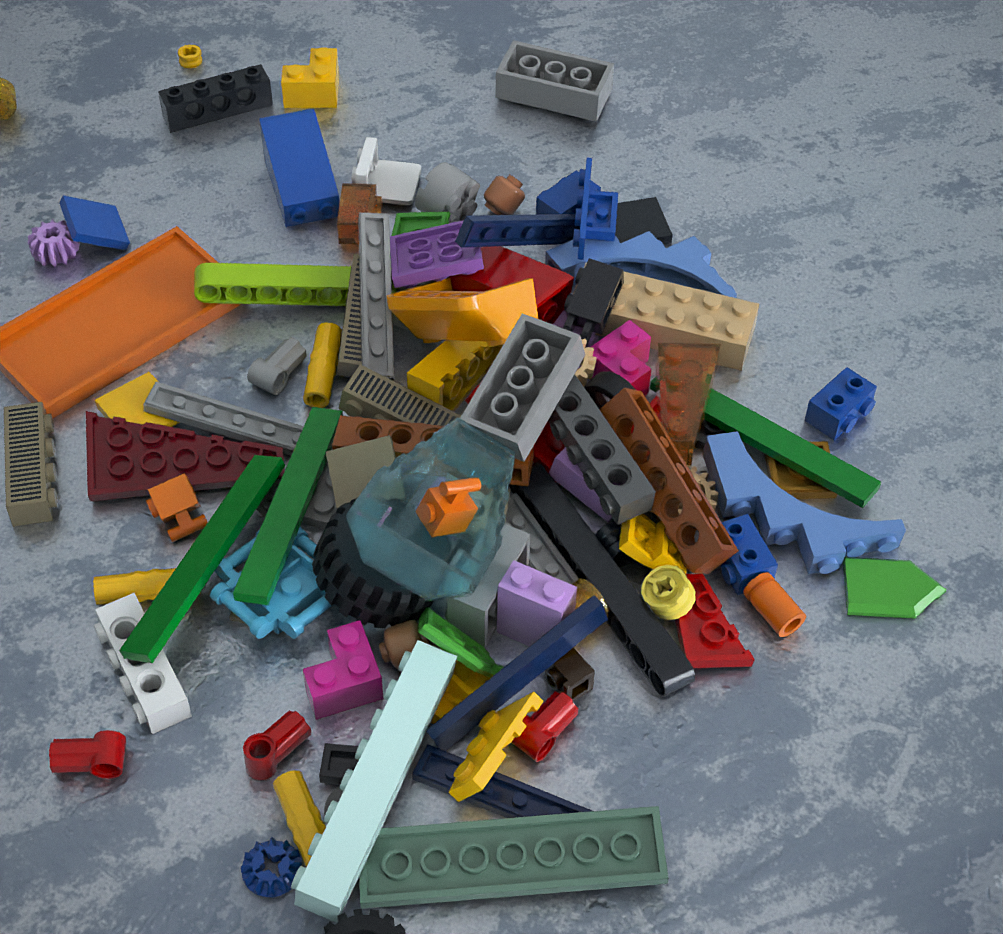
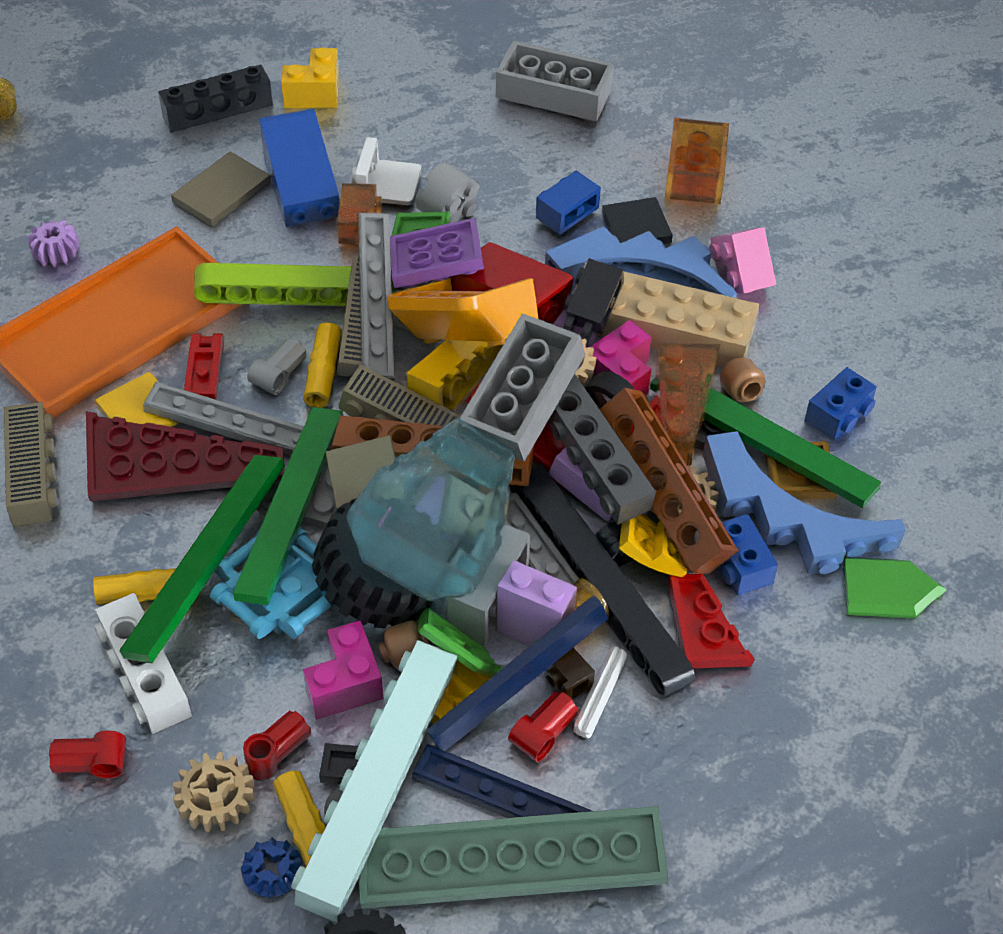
blue tile [59,195,130,250] -> none
orange brick [146,473,208,542] -> none
yellow bush [178,44,202,68] -> none
orange brick [415,477,481,537] -> none
yellow wing [448,692,543,802] -> none
dark blue tile [455,214,580,248] -> none
nougat head [484,174,525,215] -> none
blue bracket [573,157,618,260] -> none
light yellow wheel [641,565,695,620] -> none
orange piece [743,572,806,637] -> none
none -> dark tan tile [171,151,271,227]
none -> tan gear [173,752,255,832]
none -> red plate [184,333,224,400]
none -> white axle [573,646,627,739]
none -> clear orange brick [665,118,729,204]
none -> bright pink brick [709,227,776,294]
none -> medium nougat head [720,357,766,403]

